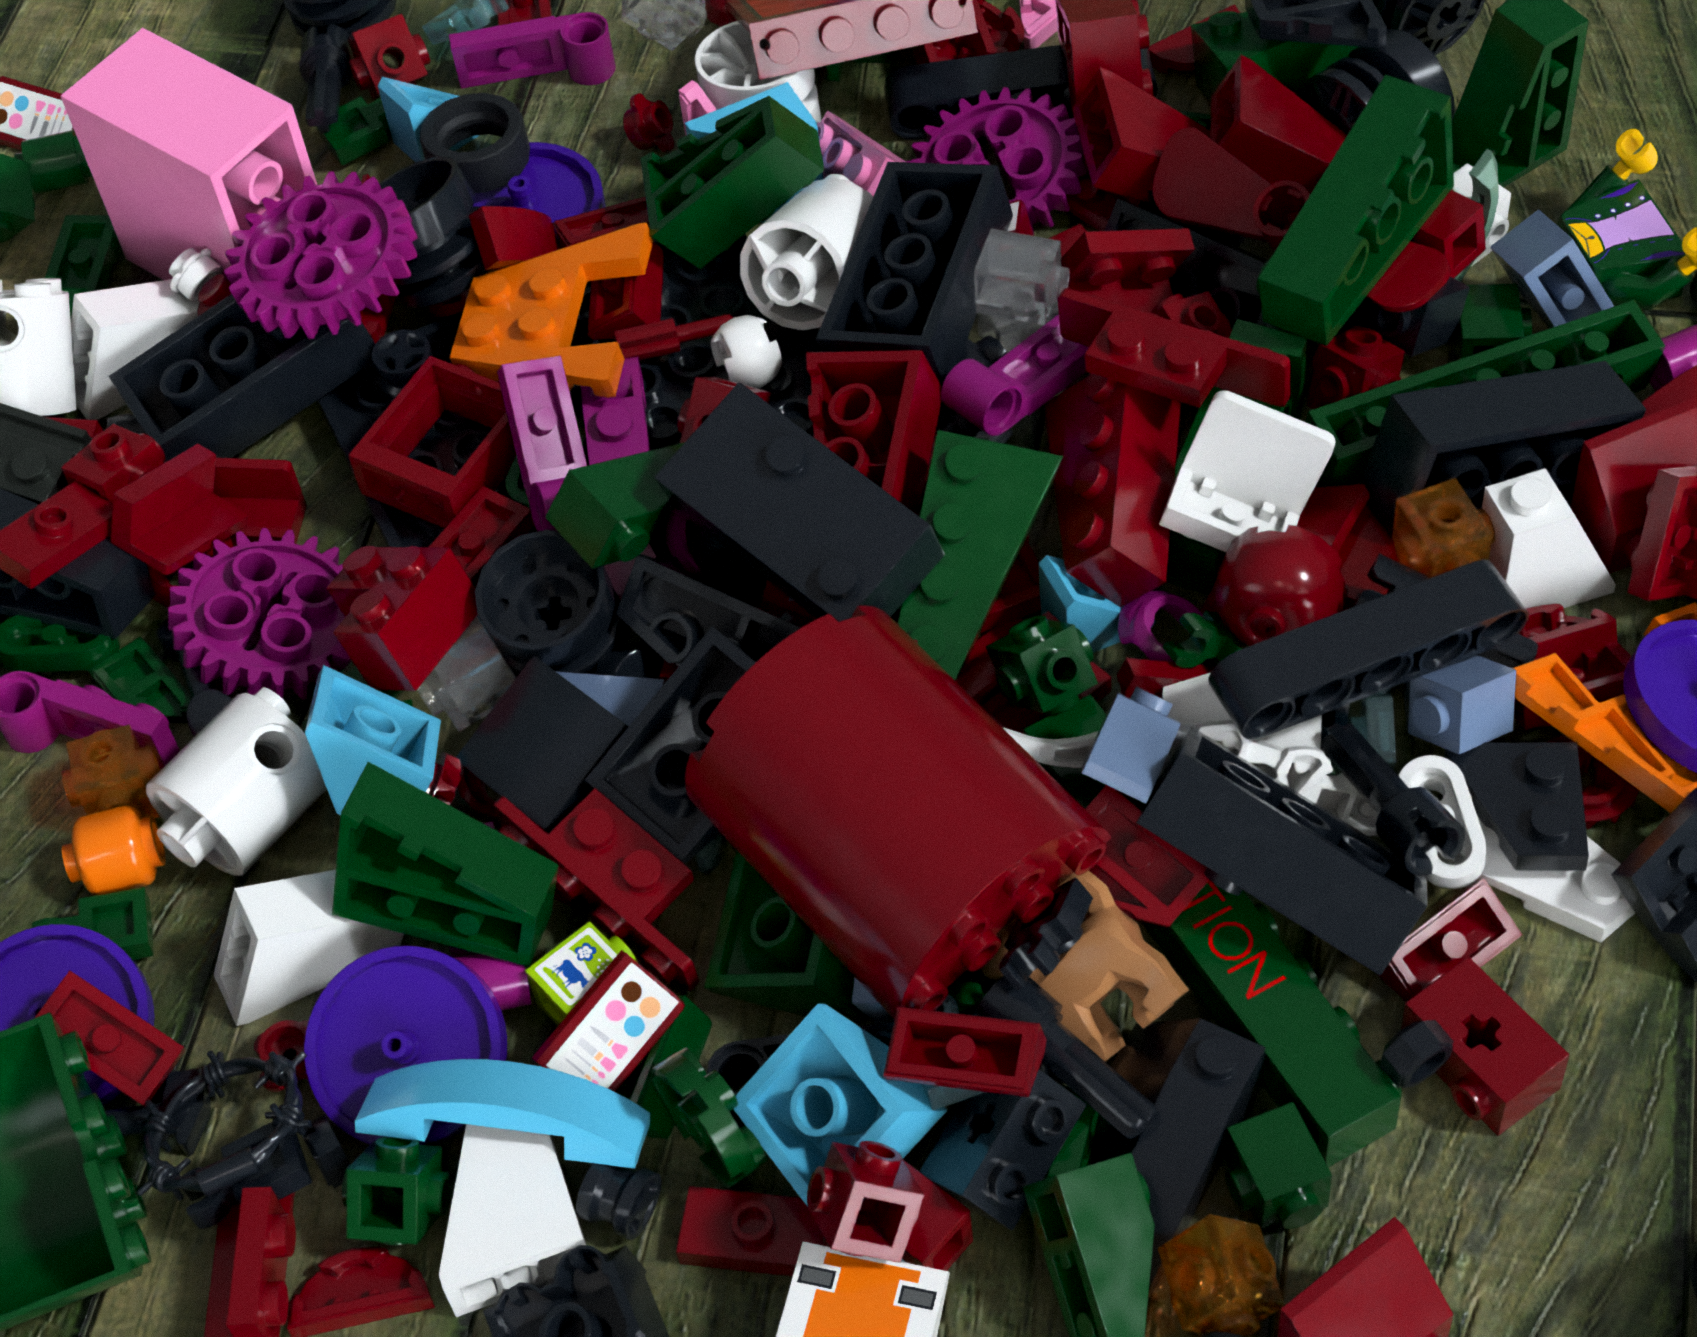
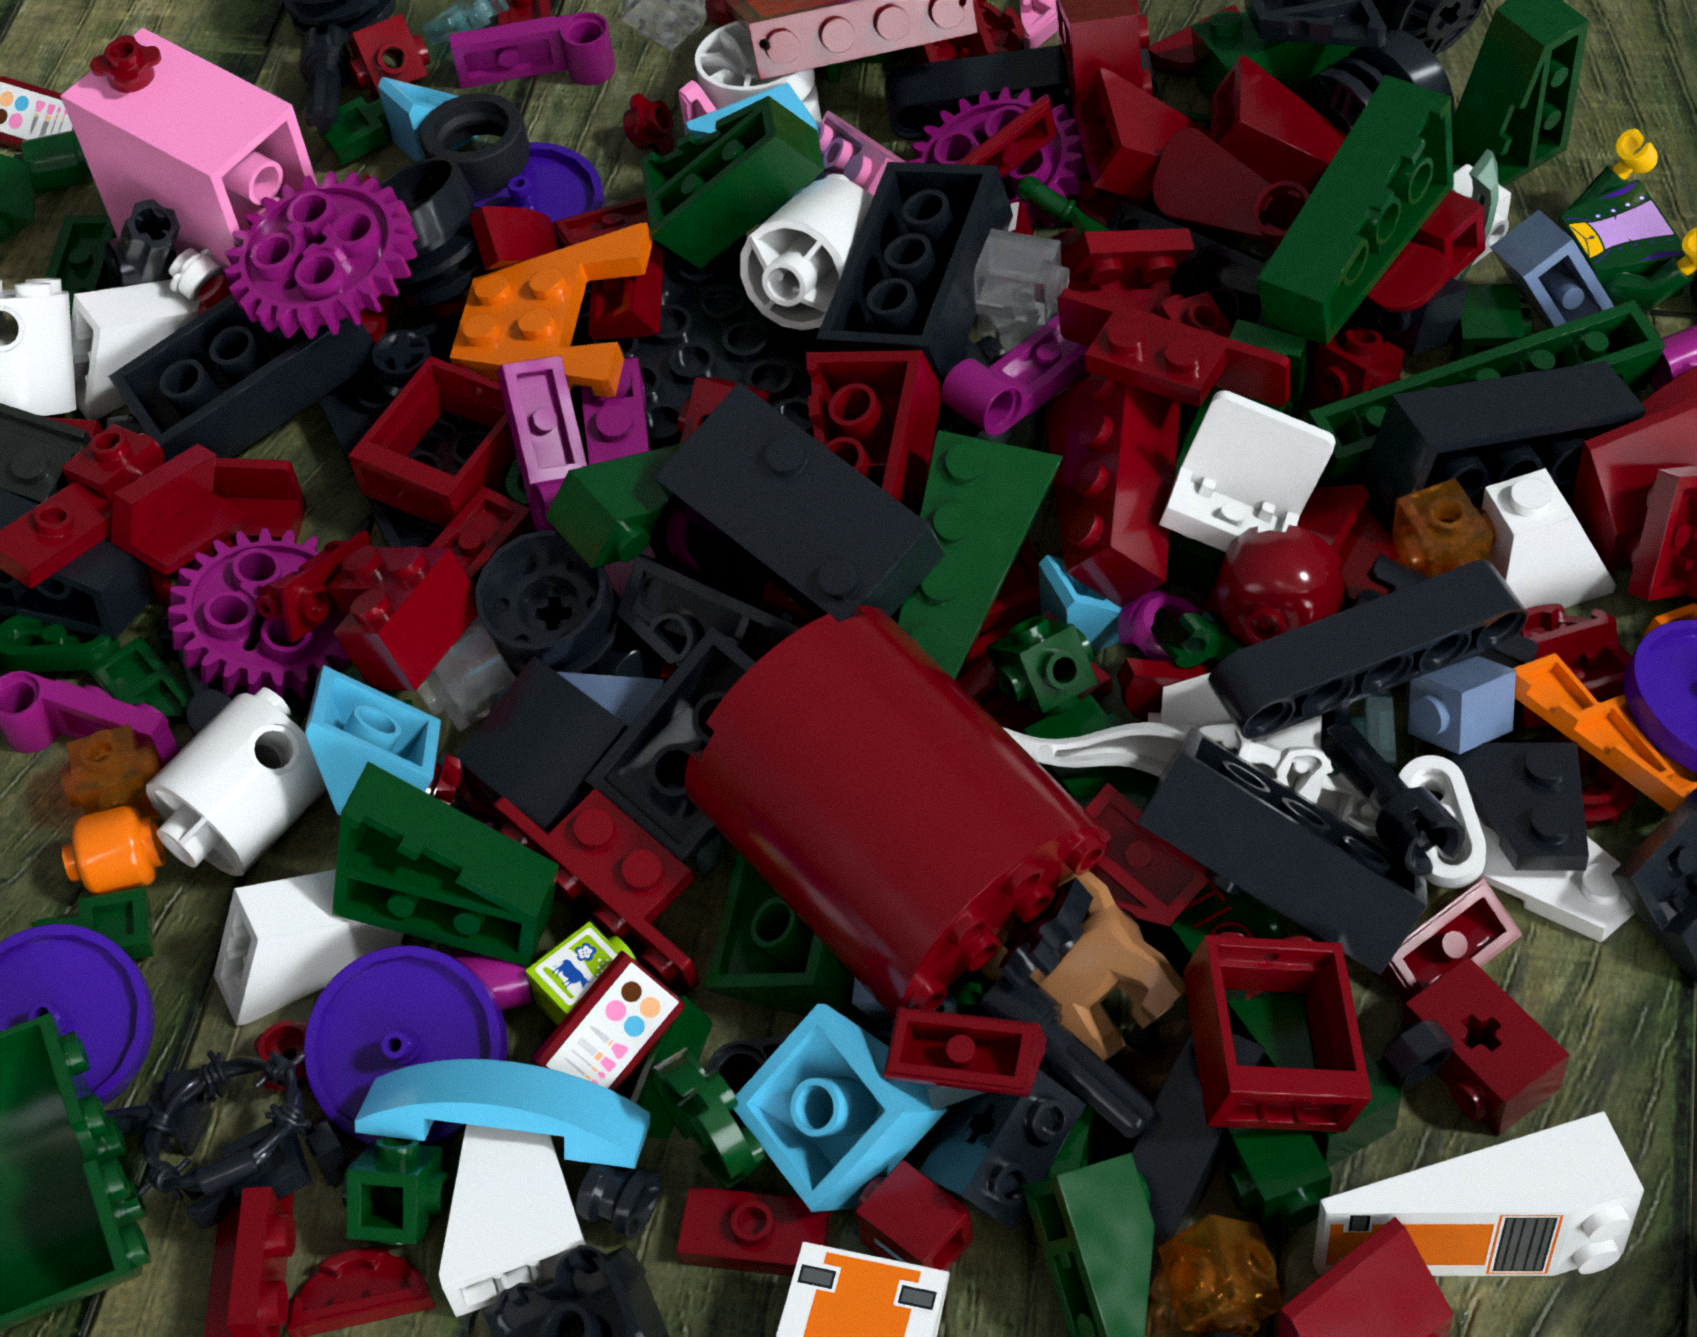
dark red plate [35,970,186,1107] -> none
dark red axle [614,314,733,361] -> none
white piece [711,315,782,389] -> none
dark red brick [807,1141,925,1263] -> none
sand blue slope [1082,687,1181,804] -> none
none -> dark red plate [90,35,162,93]
none -> black piece [104,199,180,289]
none -> dark red hinge [255,530,370,643]
none -> dark red slope [956,96,1057,178]
none -> dark green piece [1016,175,1110,237]
none -> dark red window [1183,932,1372,1132]
none -> white slope [1313,1111,1644,1276]

